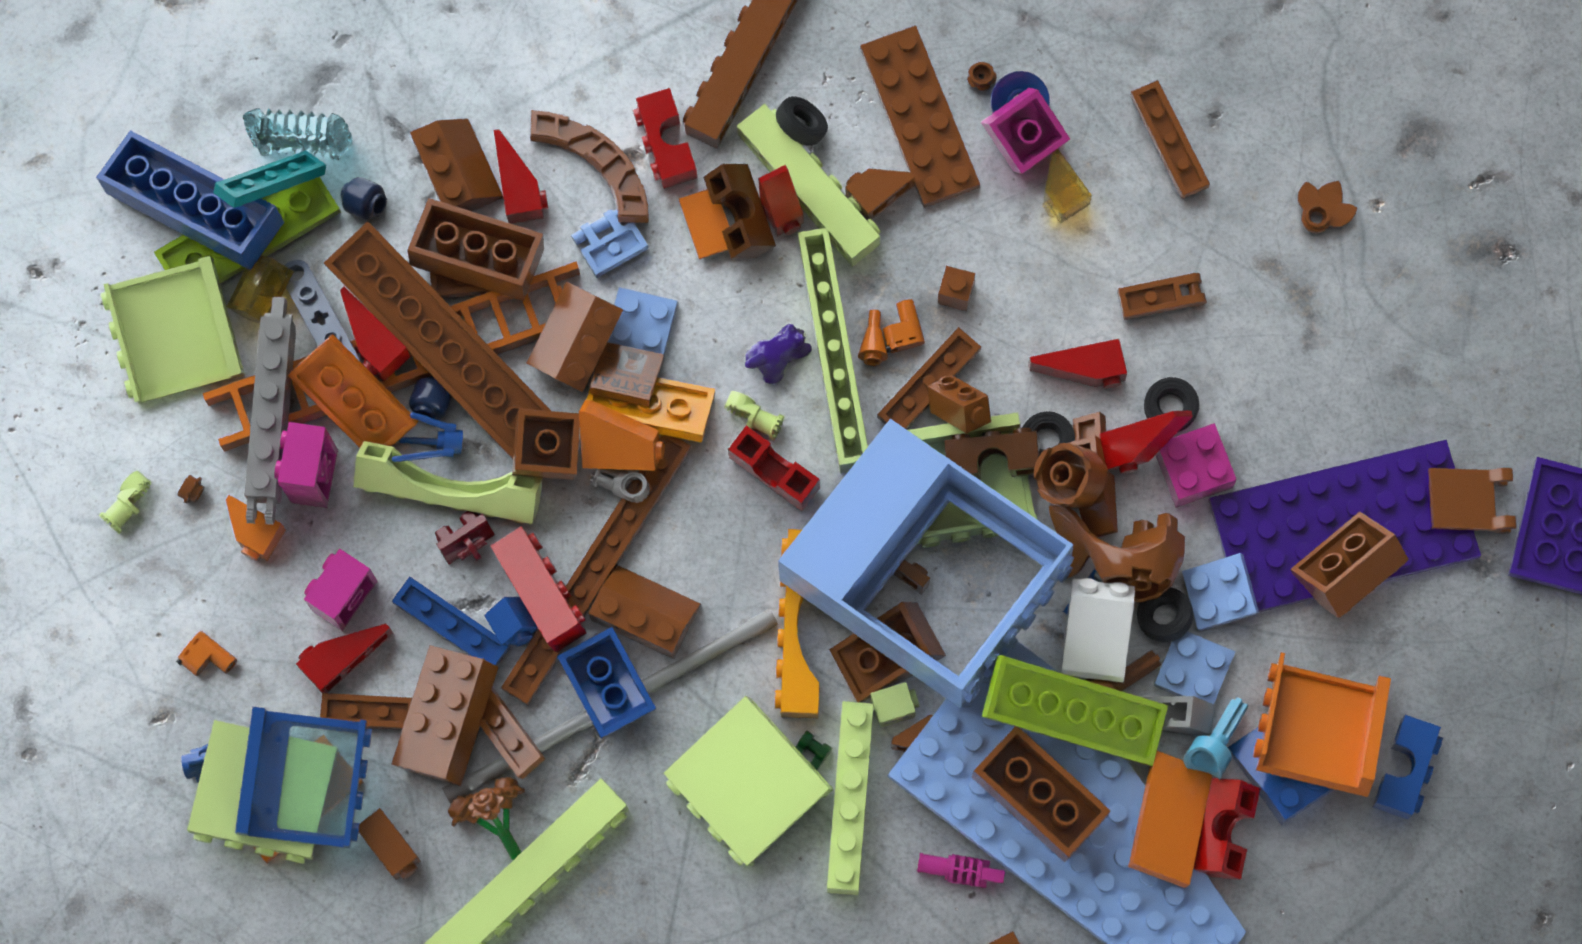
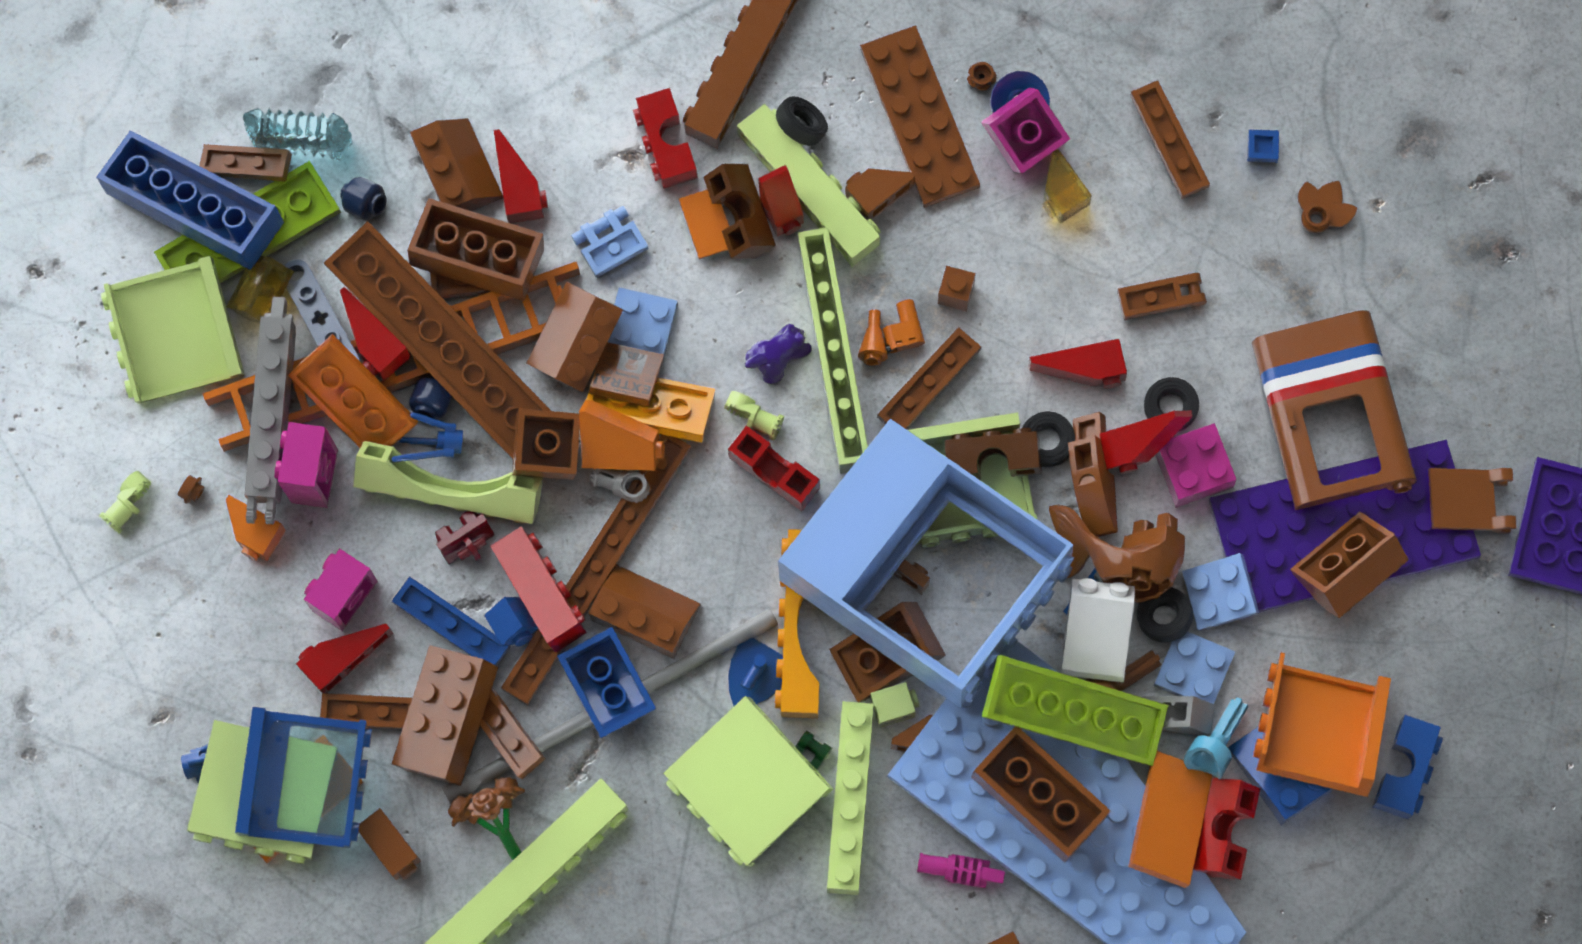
orange piece [176,631,237,676] -> none
teal plate [214,150,326,208] -> none
dark orange tile [530,110,649,223] -> none
dark orange brick [927,375,991,433] -> none
dark orange brick [1034,443,1108,509] -> none
none -> dark orange plate [199,144,292,182]
none -> blue shield [728,638,783,707]
none -> blue plate [1247,129,1279,163]
none -> dark orange piece [1252,310,1417,510]

